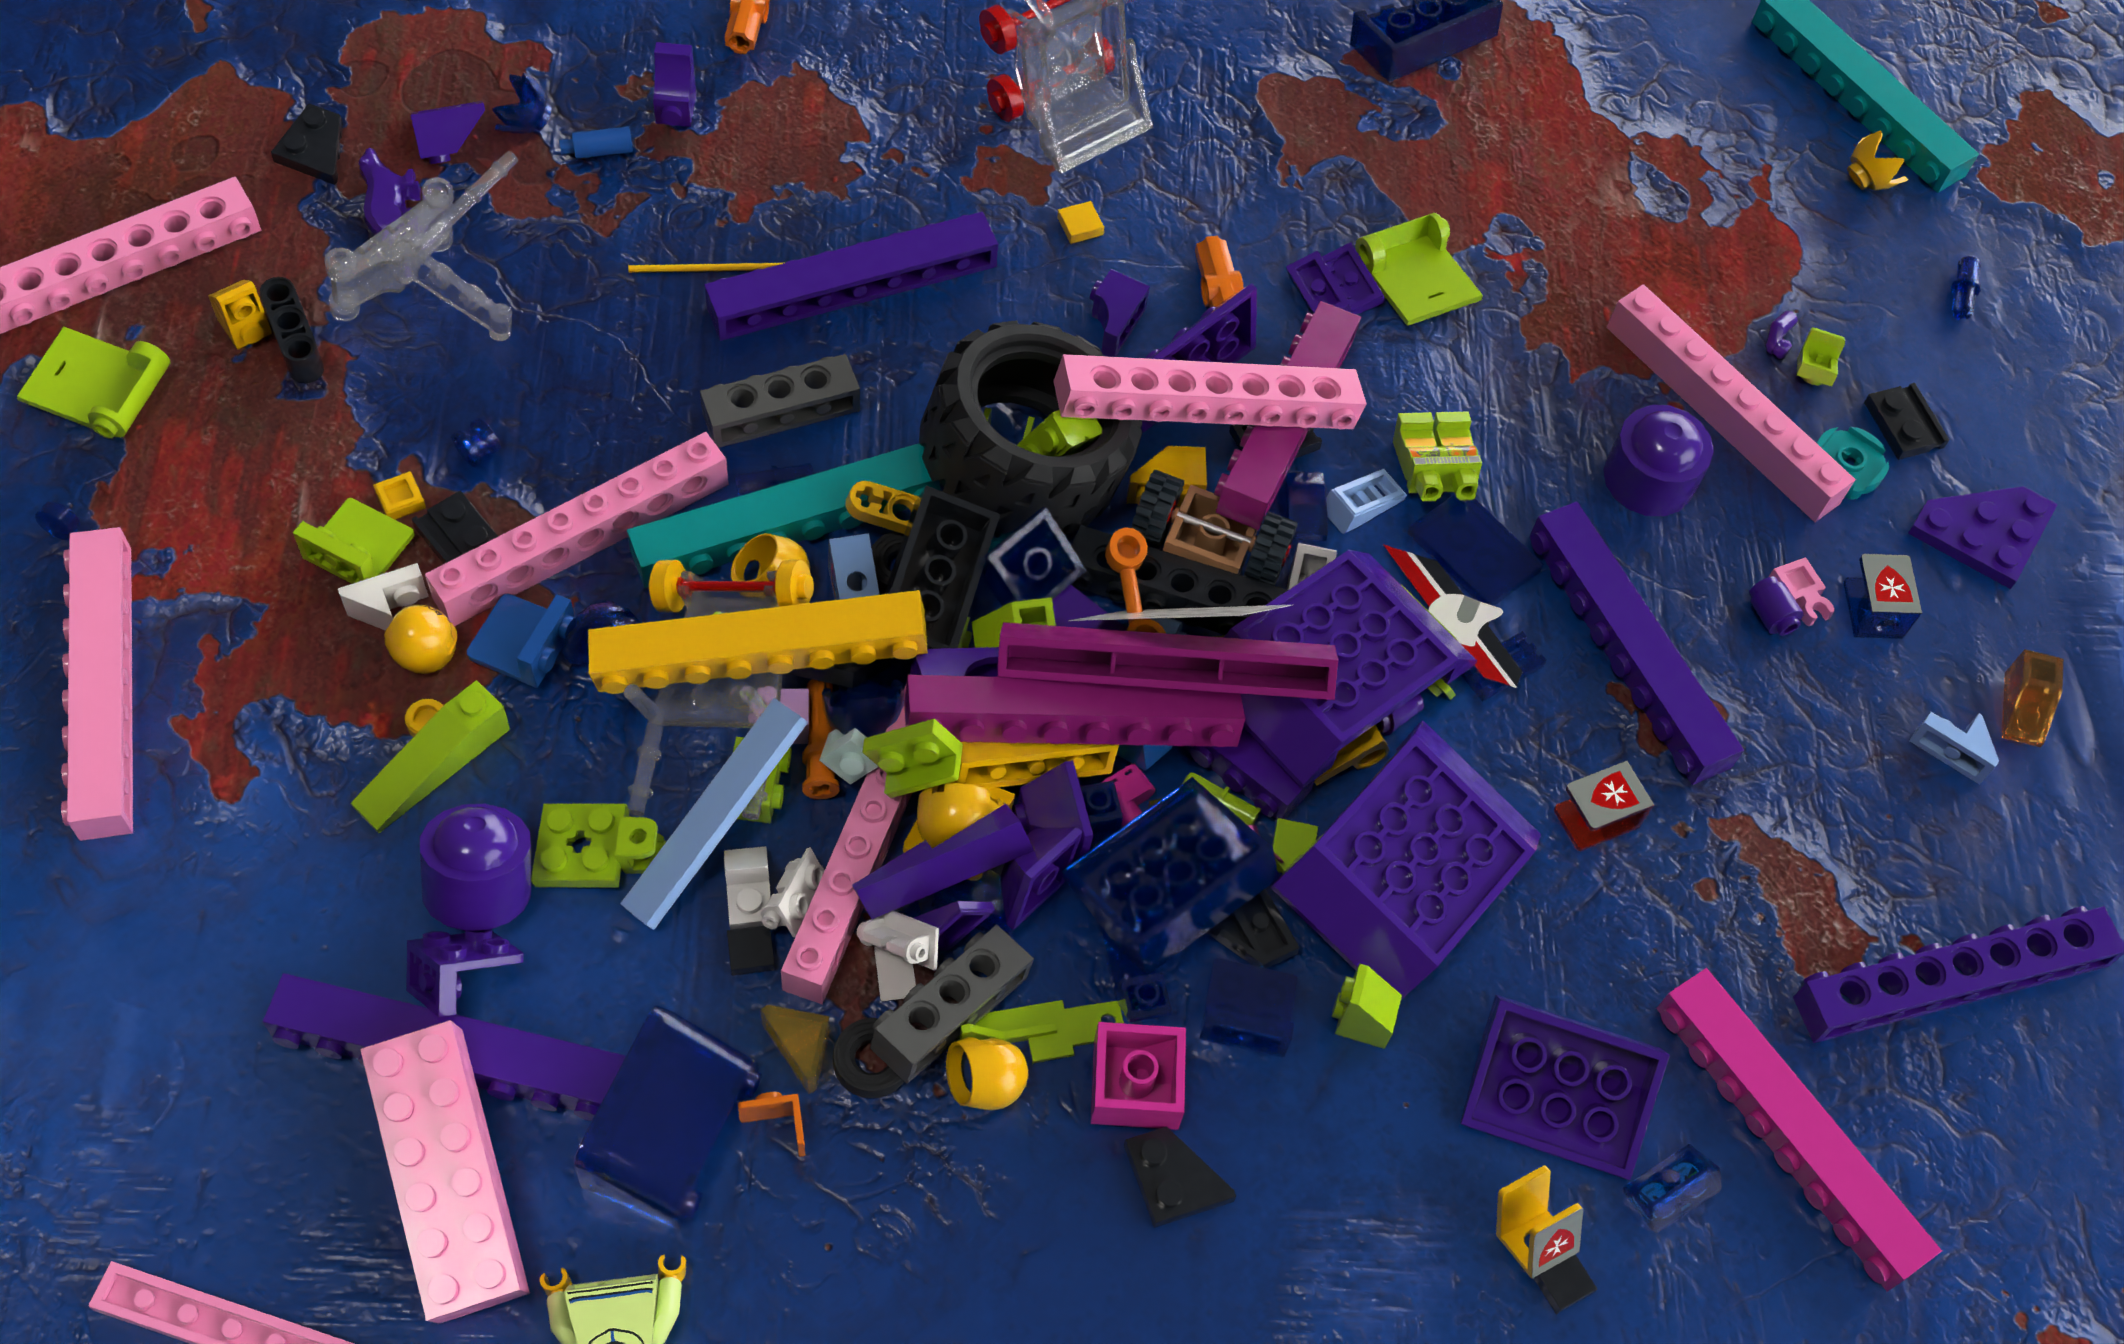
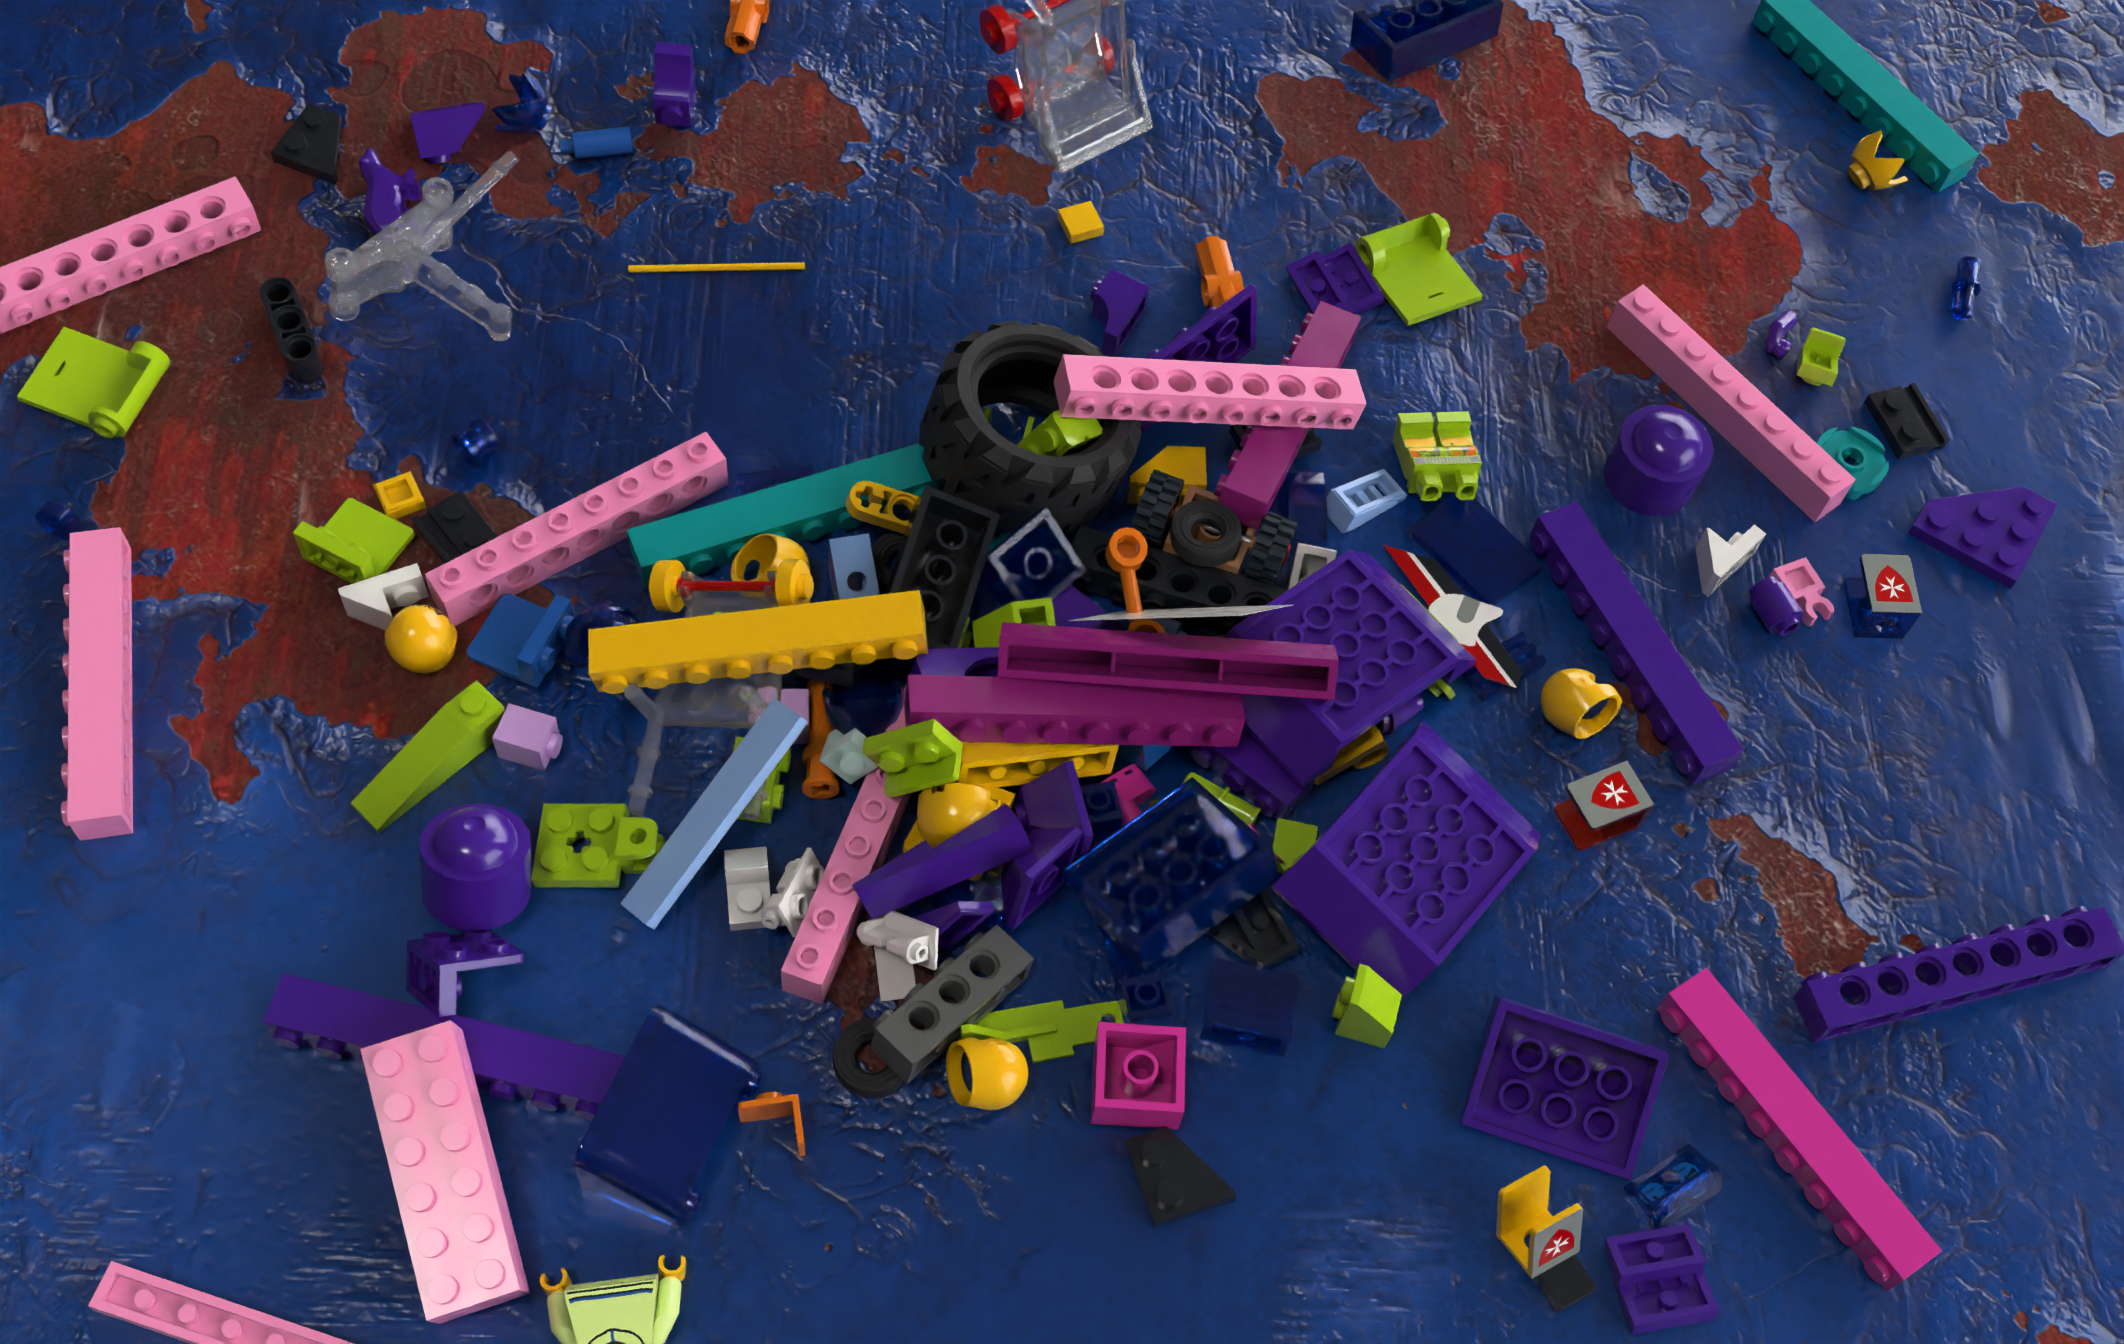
yellow slope [208,280,272,350] -> none
yellow tile [405,699,443,737] -> none
dark grey brick [700,354,860,448] -> none
dark purple brick [704,211,998,341] -> none
black tile [727,926,775,976] -> none
clear yellow slope [761,1005,830,1094] -> none
light blue slope [1909,712,1999,784] -> none
clear orange slope [2002,649,2064,747] -> none
none -> lavender brick [492,703,563,771]
none -> black tyre [1170,500,1242,567]
none -> yellow helmet [1540,668,1622,739]
none -> dark purple slope [1604,1223,1720,1335]
none -> white slope [1696,524,1766,597]

